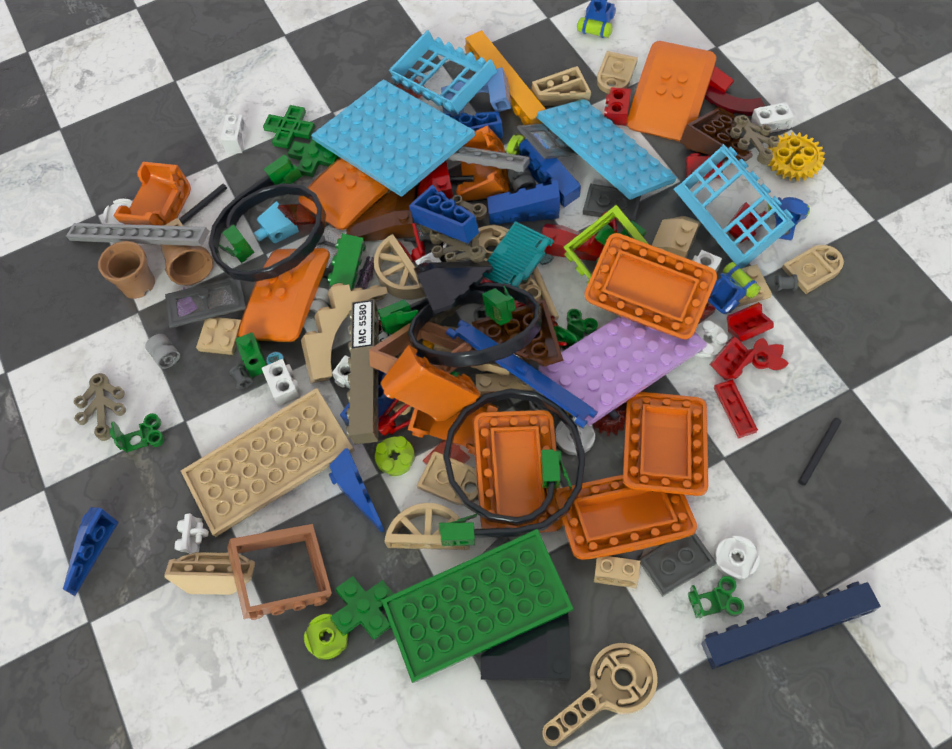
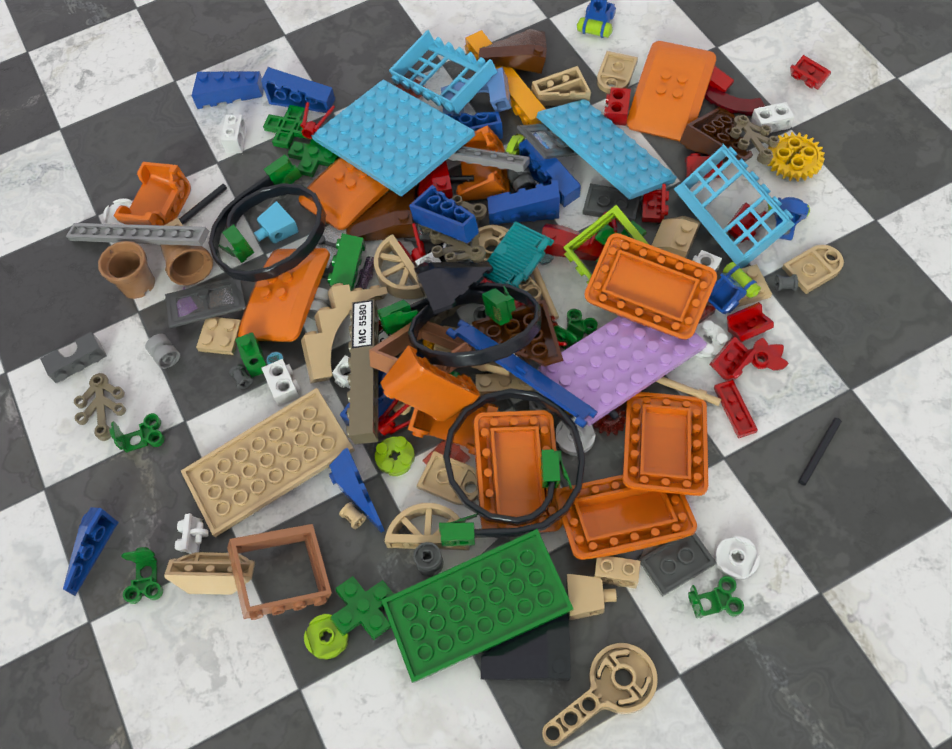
clear red piece [277,204,316,225] -> none
dark blue brick [701,581,881,669] -> none
none -> dark grey arch [40,331,107,383]
none -> green piece [121,547,163,604]
none -> blue wedge [191,71,264,109]
none -> blue wedge [261,67,335,113]
none -> red plant [300,102,335,139]
none -> tan bush [339,502,367,529]
none -> dark grey wheel [413,542,444,577]
none -> reddish brown slope [478,29,547,74]
none -> tan torso [567,574,617,620]
none -> red bracket [642,184,669,223]
none -> tan bar [656,377,721,406]
none -> red bracket [790,55,831,90]

